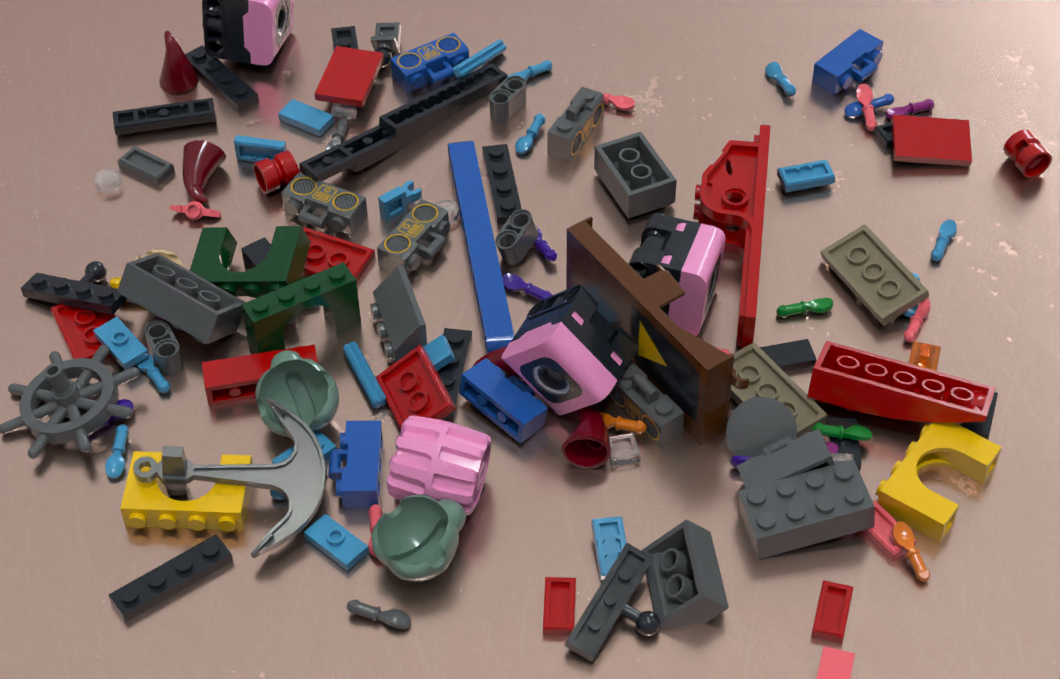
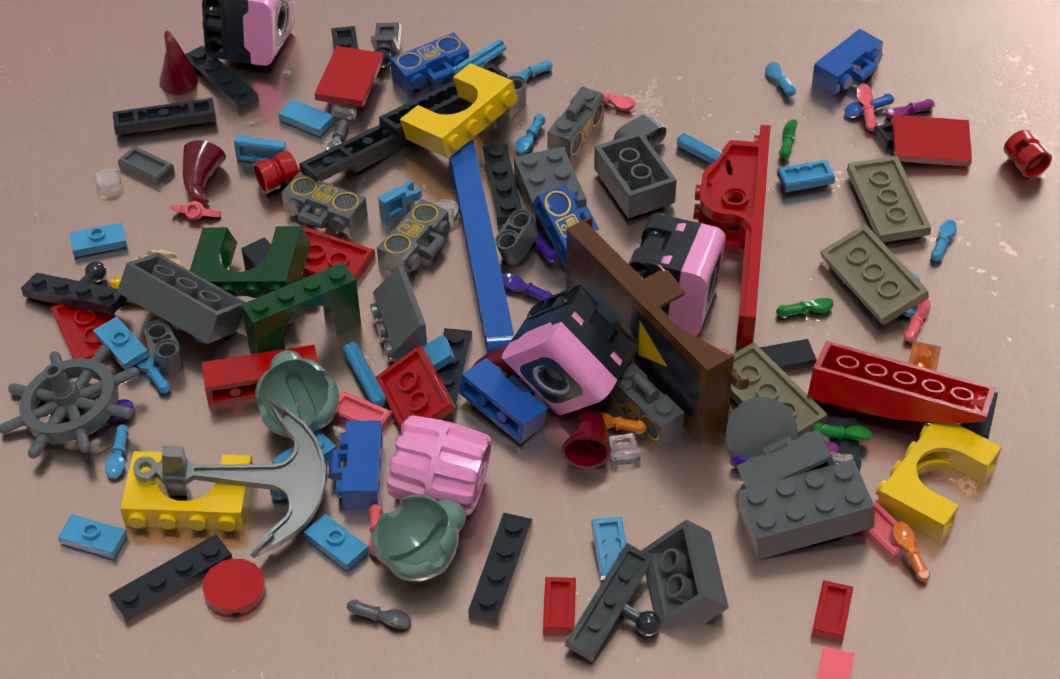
none -> dark azure plate [57,514,127,559]
none -> dark azure plate [69,222,127,257]
none -> red tile [202,559,265,615]
none -> coral tile [334,391,393,431]
none -> yellow arch [400,63,518,158]
none -> black plate [468,512,533,624]
none -> dark grey brick [514,147,587,231]
none -> blue piece [532,184,599,270]
none -> dark grey beam [614,114,667,147]
none -> dark azure axle [677,133,723,165]
none -> green piece [778,119,798,159]
none -> dark tan plate [847,156,932,242]

